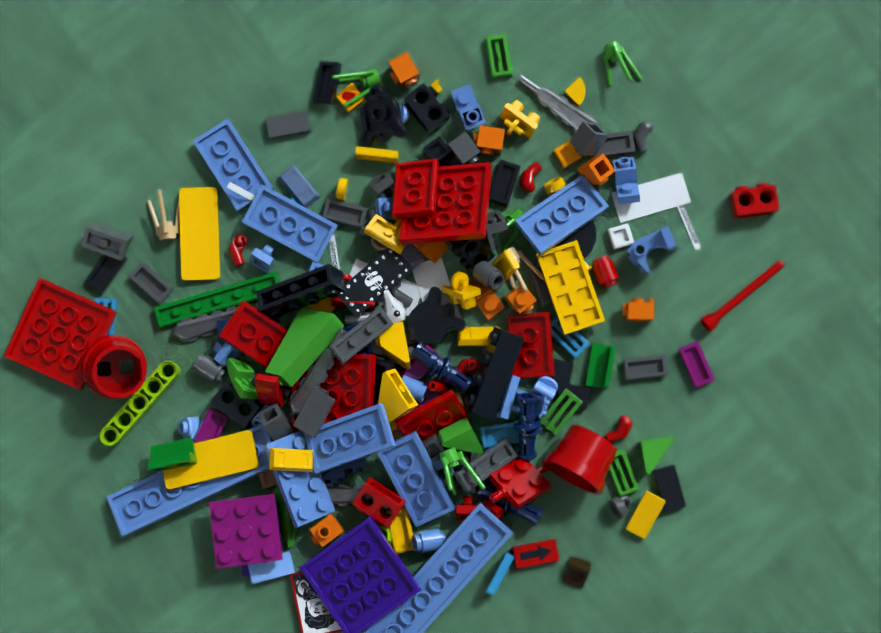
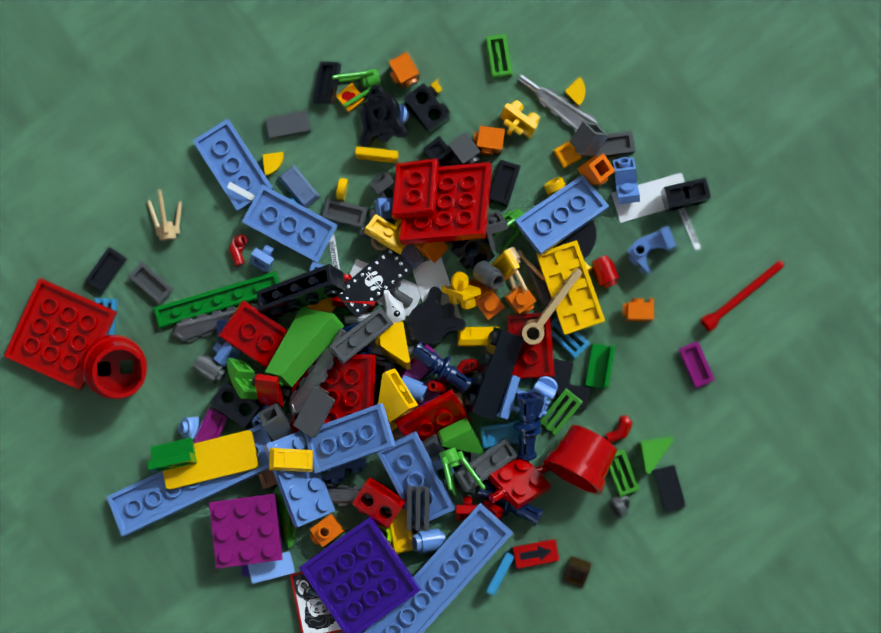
dark grey panel [81,222,134,260] -> none
lime beam [100,361,181,446] -> none
yellow piece [179,187,220,281] -> none
medium blue slope [450,84,486,130] -> none
red arm [520,161,542,193] -> none
bright green plant [602,41,642,86] -> none
white tile [607,223,634,250] -> none
dark grey tile [623,354,668,381] -> none
yellow tile [625,490,666,539] -> none
dark grey arm [634,121,653,153] -> none
red brick [729,183,779,219] -> none
none -> yellow tile [262,152,284,176]
none -> dark grey tile [407,486,430,531]
none -> tan piece [522,267,582,345]
none -> black brick [661,177,711,212]

